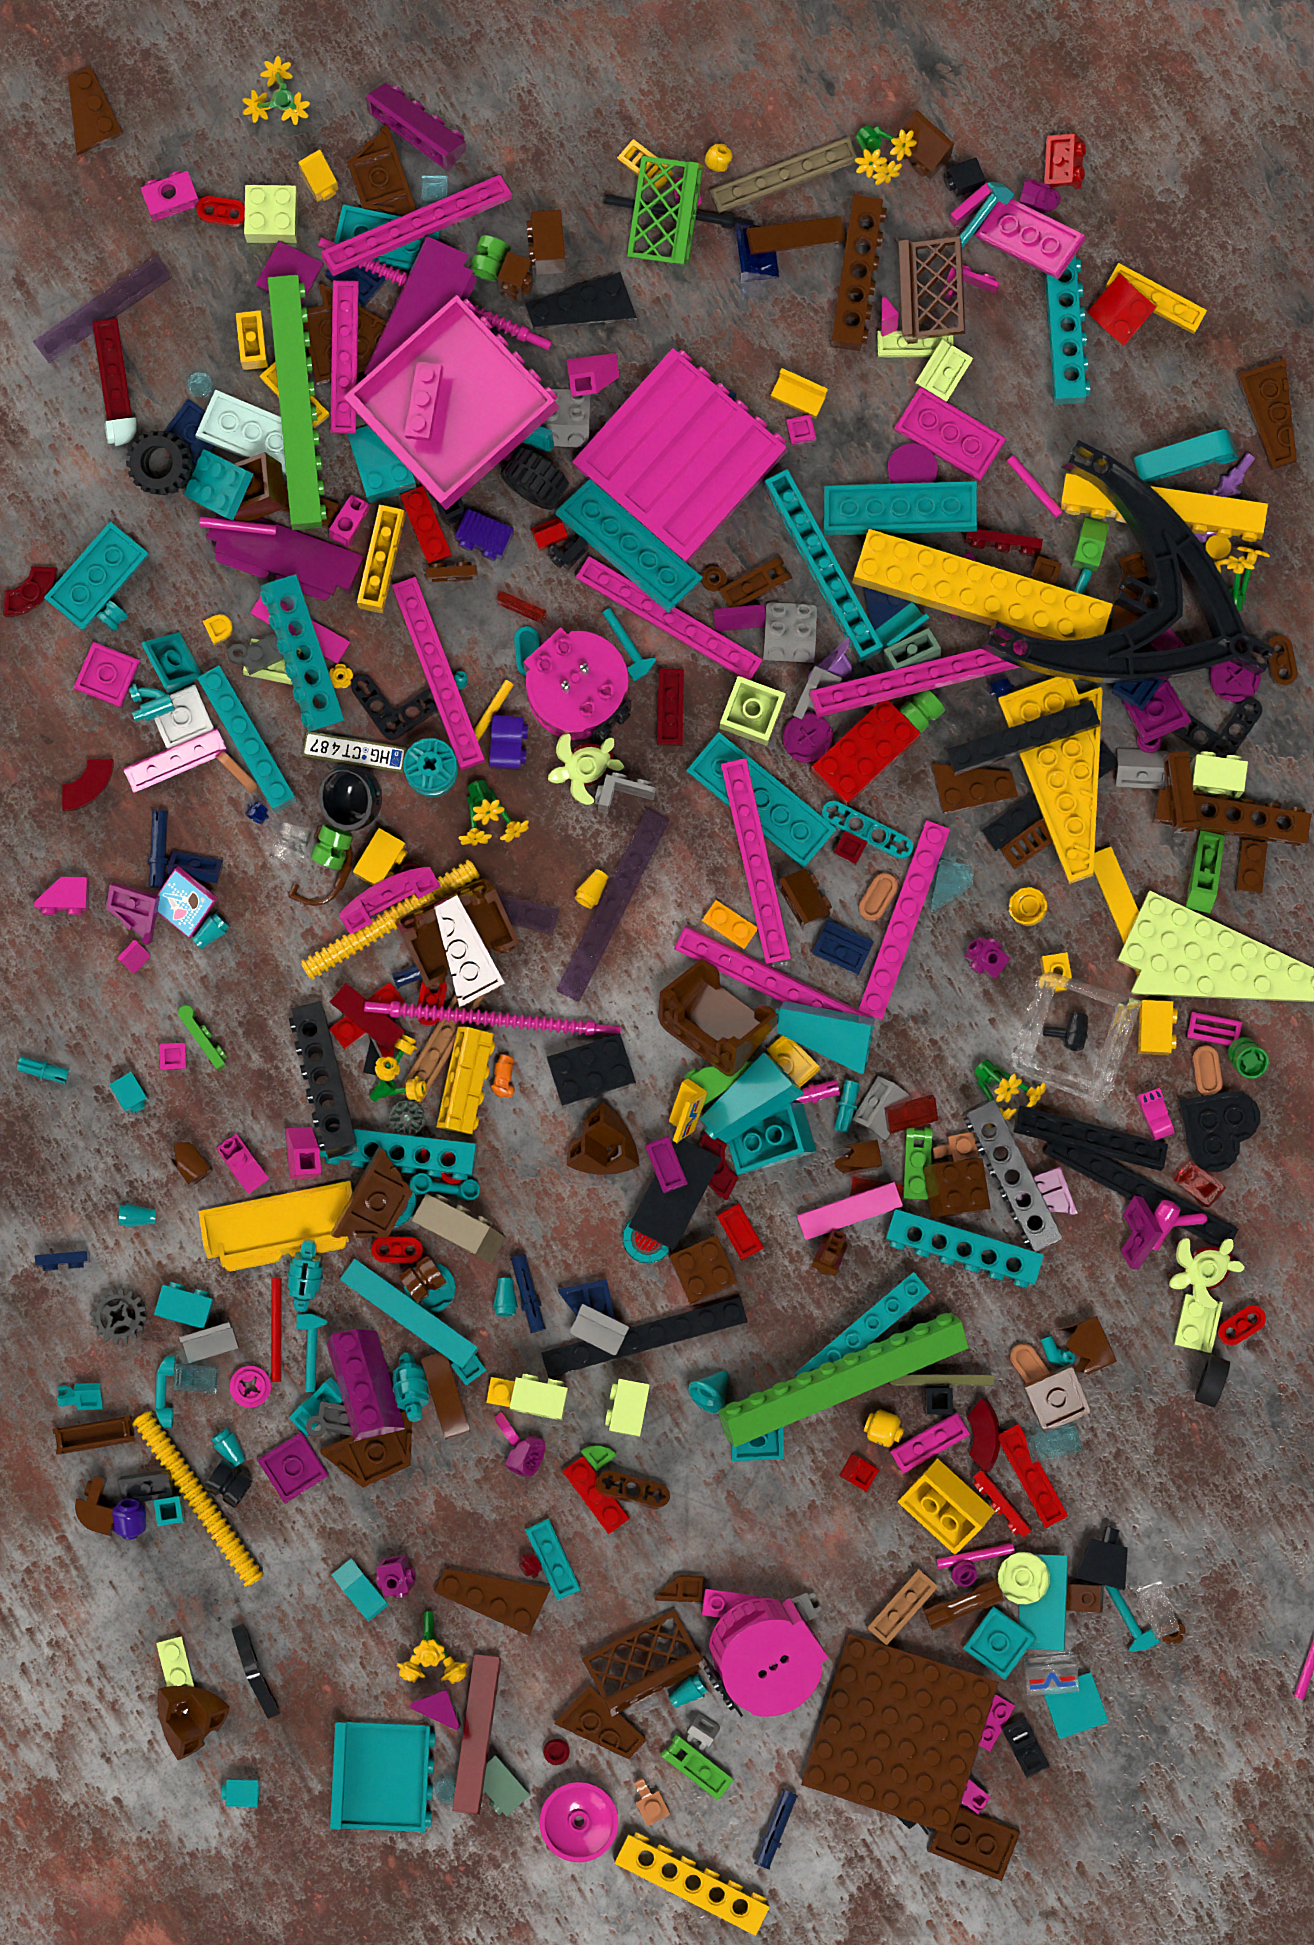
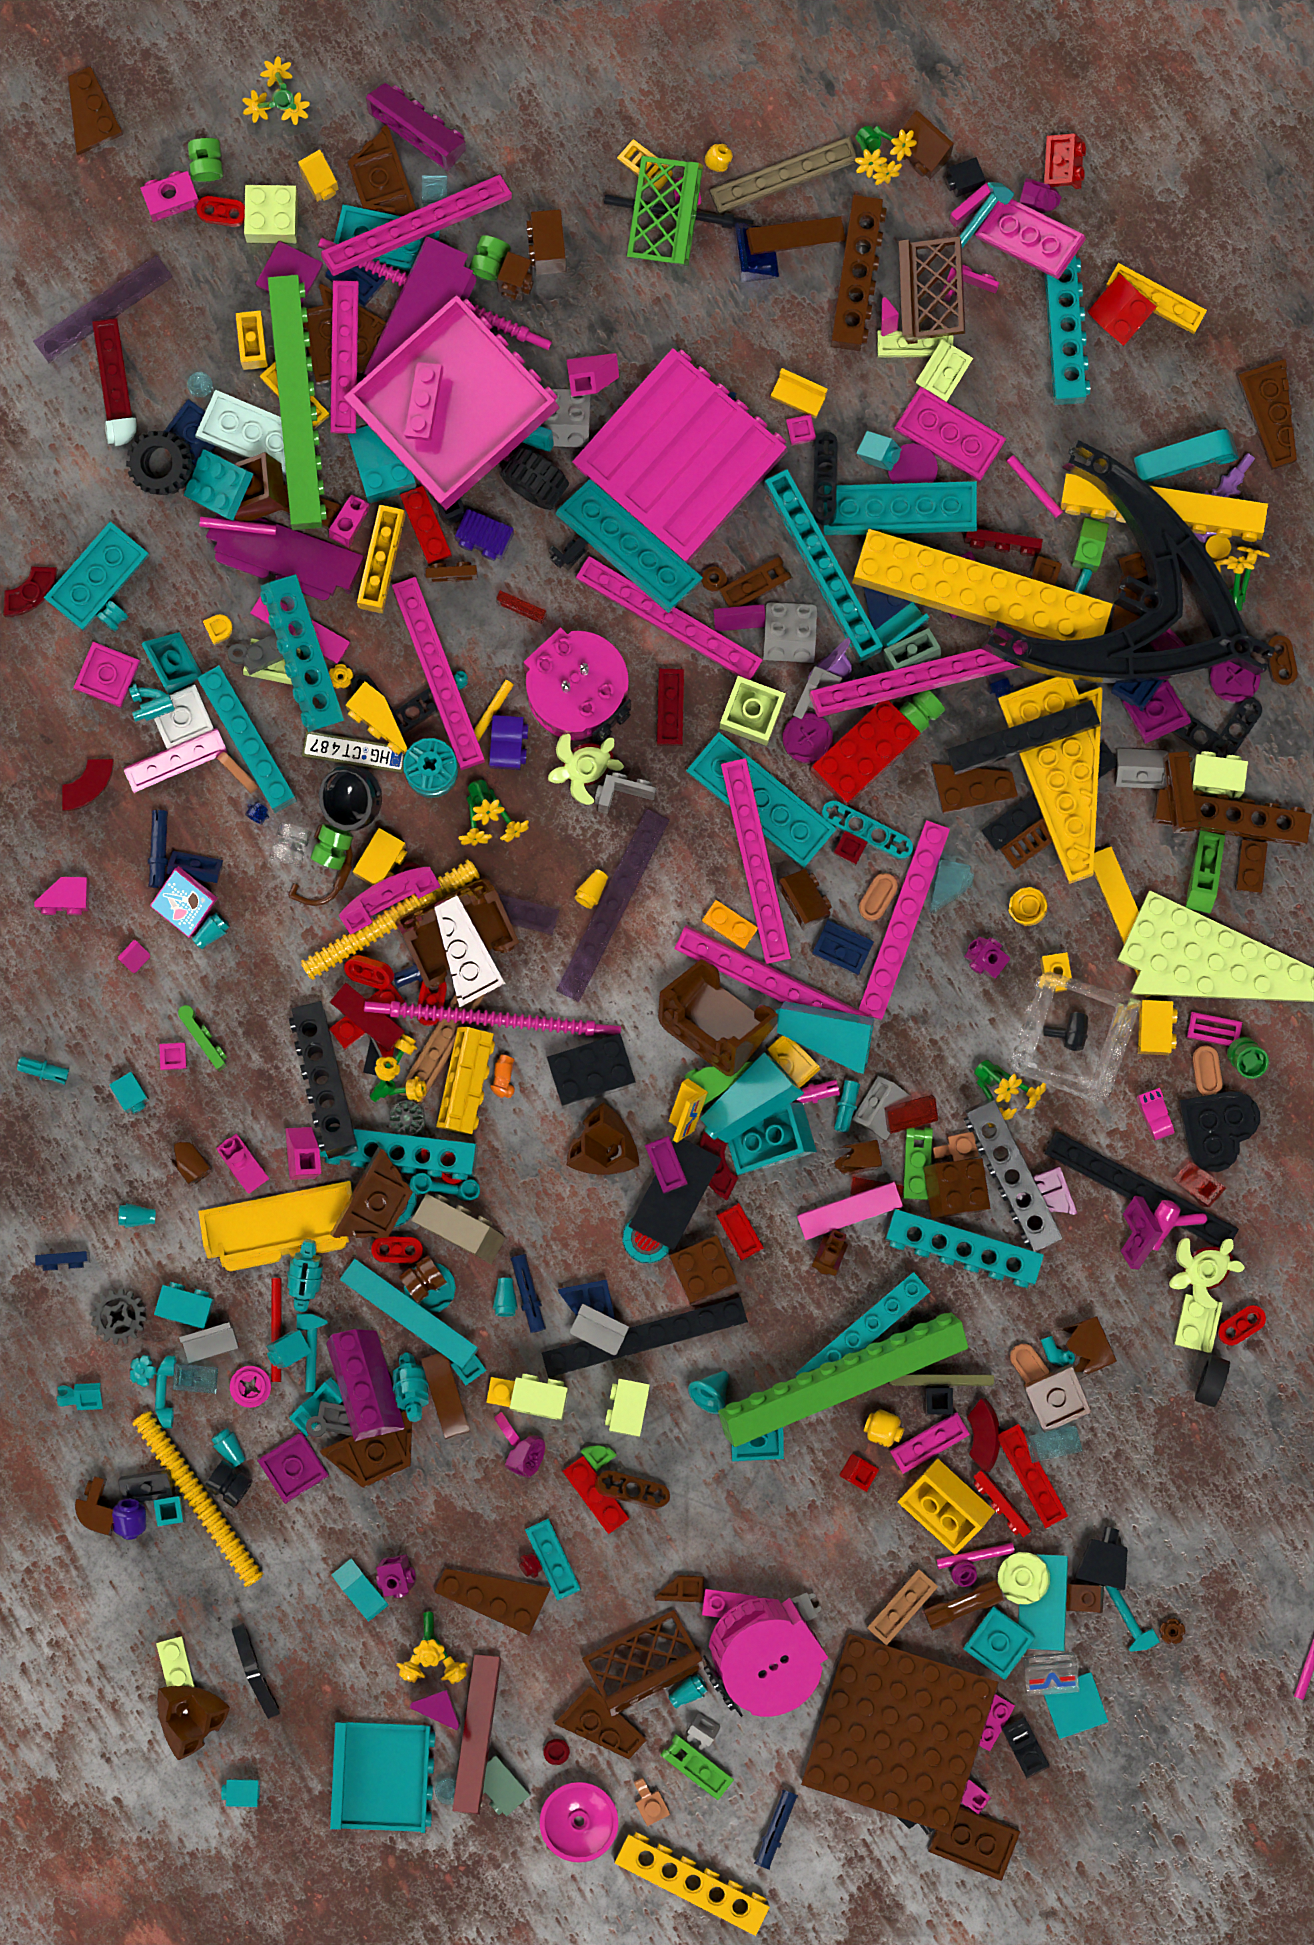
reddish brown container [52,1415,136,1455] -> none
magenta wing [106,882,160,945] -> none
teal tile [514,626,540,677] -> none
black wing [525,272,637,330] -> none
red piece [530,517,568,551] -> none
teal piece [602,608,656,682] -> none
black plate [1013,1105,1168,1171] -> none
magenta plate [1137,734,1163,753] -> none
clear tile [1137,1581,1180,1639] -> none
none -> teal plant [130,1355,157,1387]
none -> bright green wheel [188,138,223,182]
none -> teal brick [266,1330,312,1369]
none -> red plate [344,955,394,989]
none -> yellow slope [346,682,408,755]
none -> black beam [813,431,838,526]
none -> teal brick [857,431,902,471]

